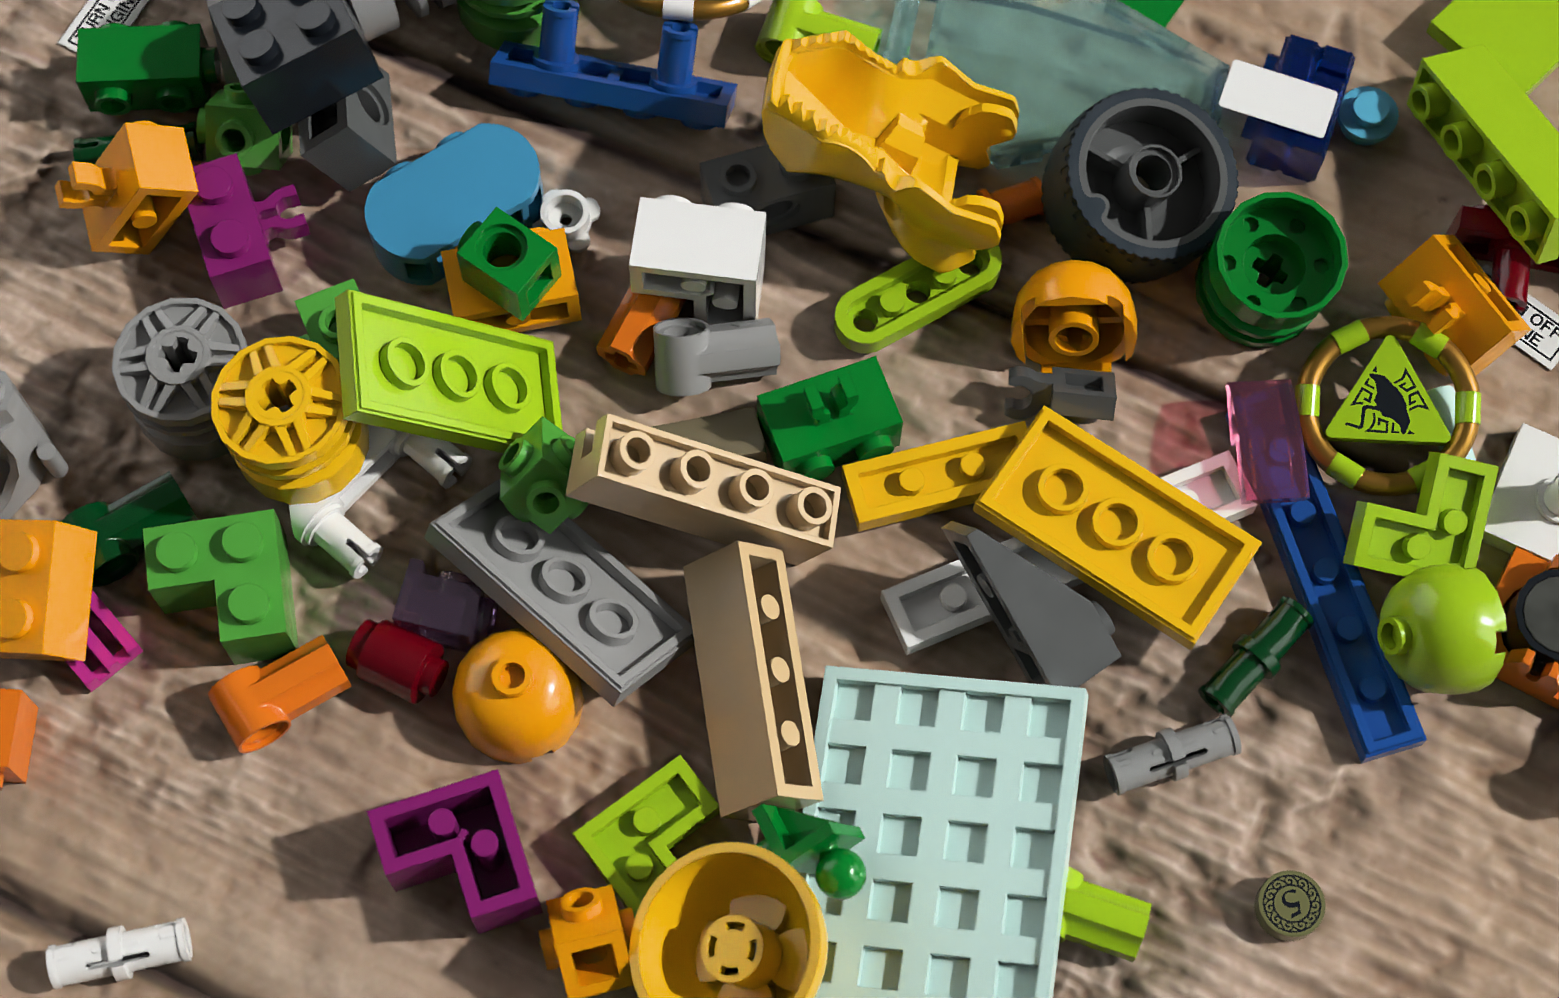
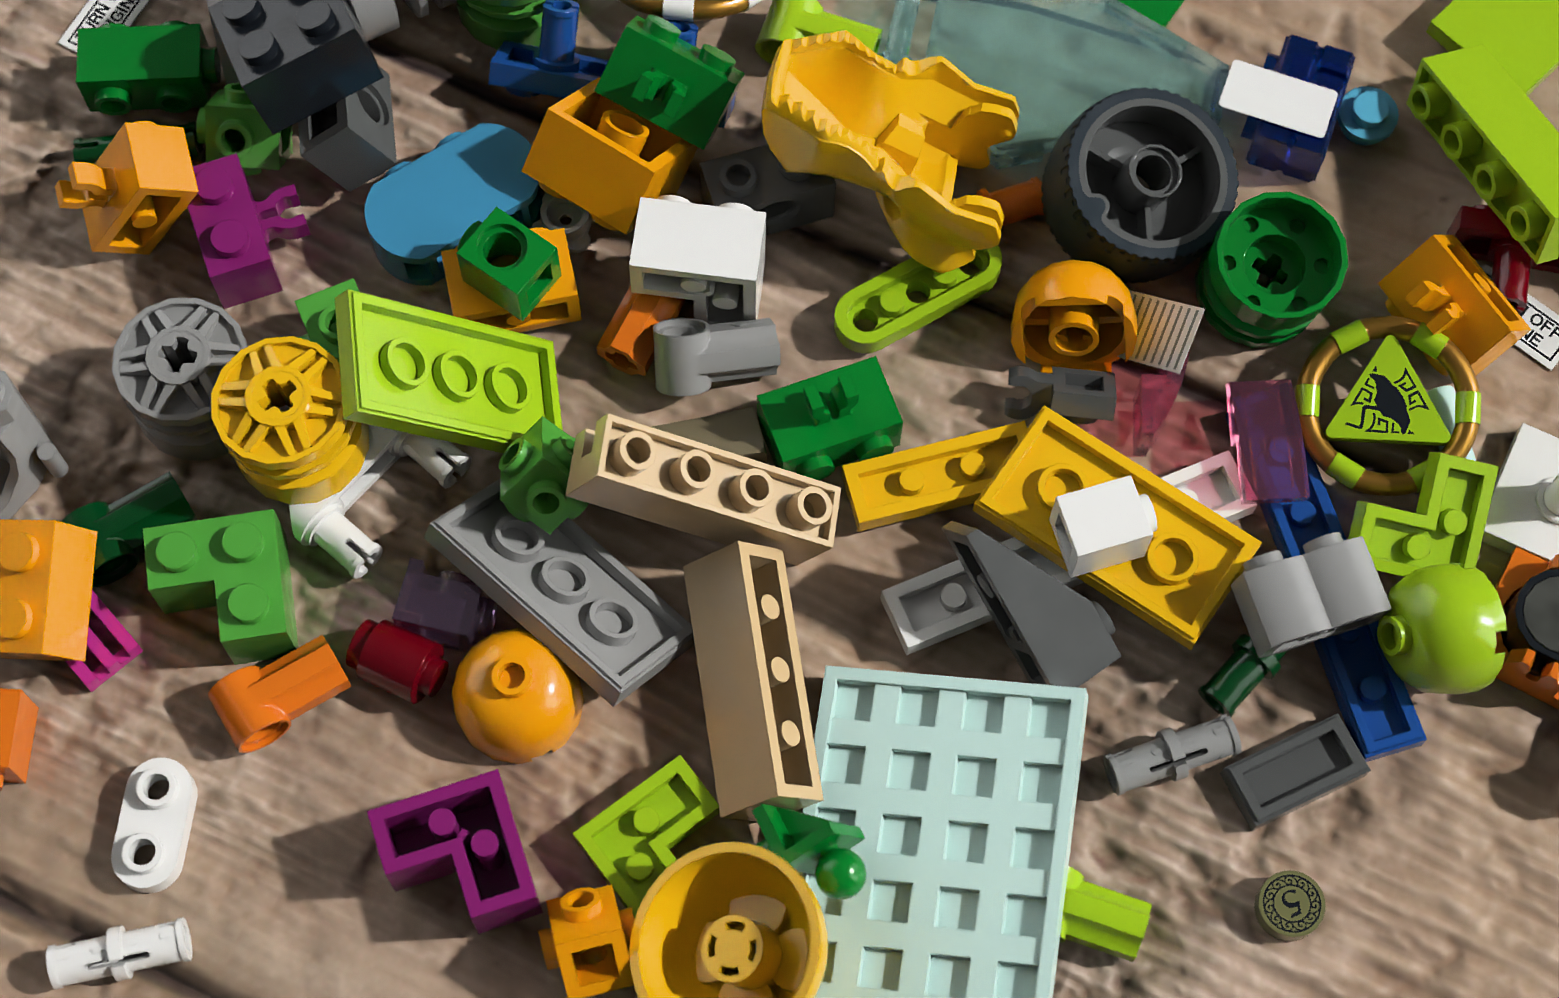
none -> white plate [111,758,197,893]
none -> light orange brick [521,77,698,234]
none -> green brick [594,15,745,150]
none -> white brick [1049,475,1157,578]
none -> white sticker [1116,290,1205,374]
none -> clear pink slope [1133,349,1190,457]
none -> dark grey tile [1220,713,1371,831]
none -> light grey brick [1231,532,1392,658]

